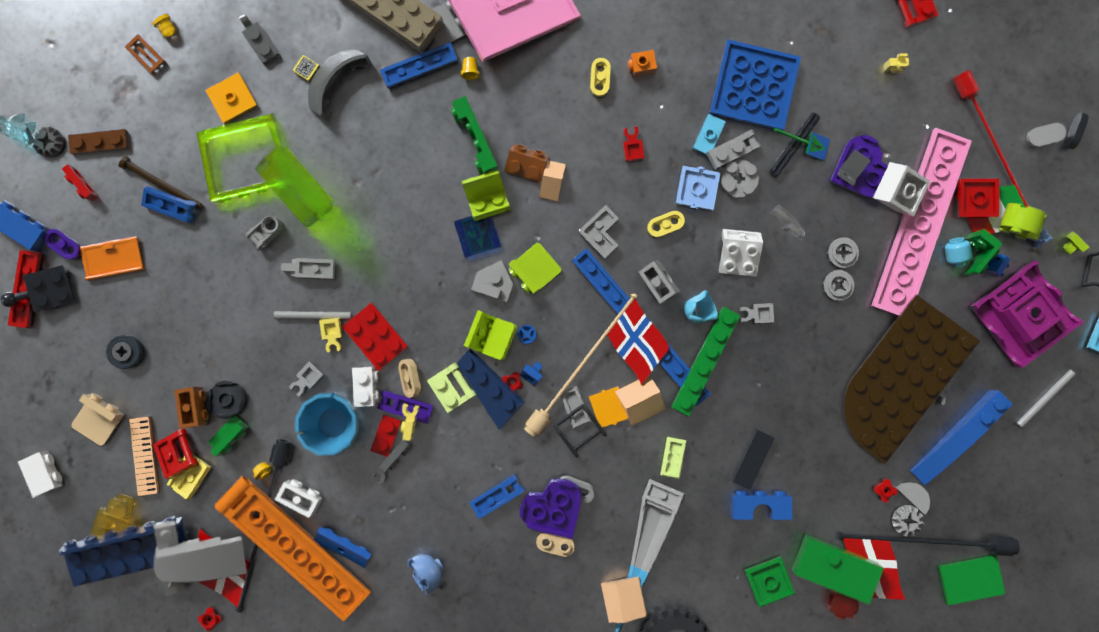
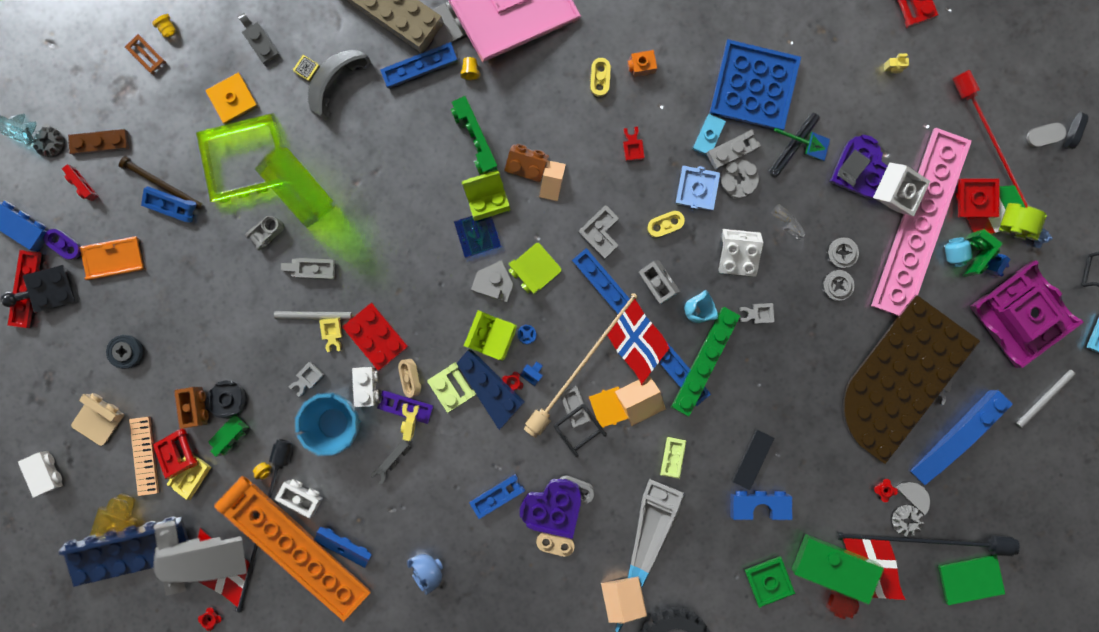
red plate [370,414,402,457] -> none
lime tile [1063,231,1089,254] -> none

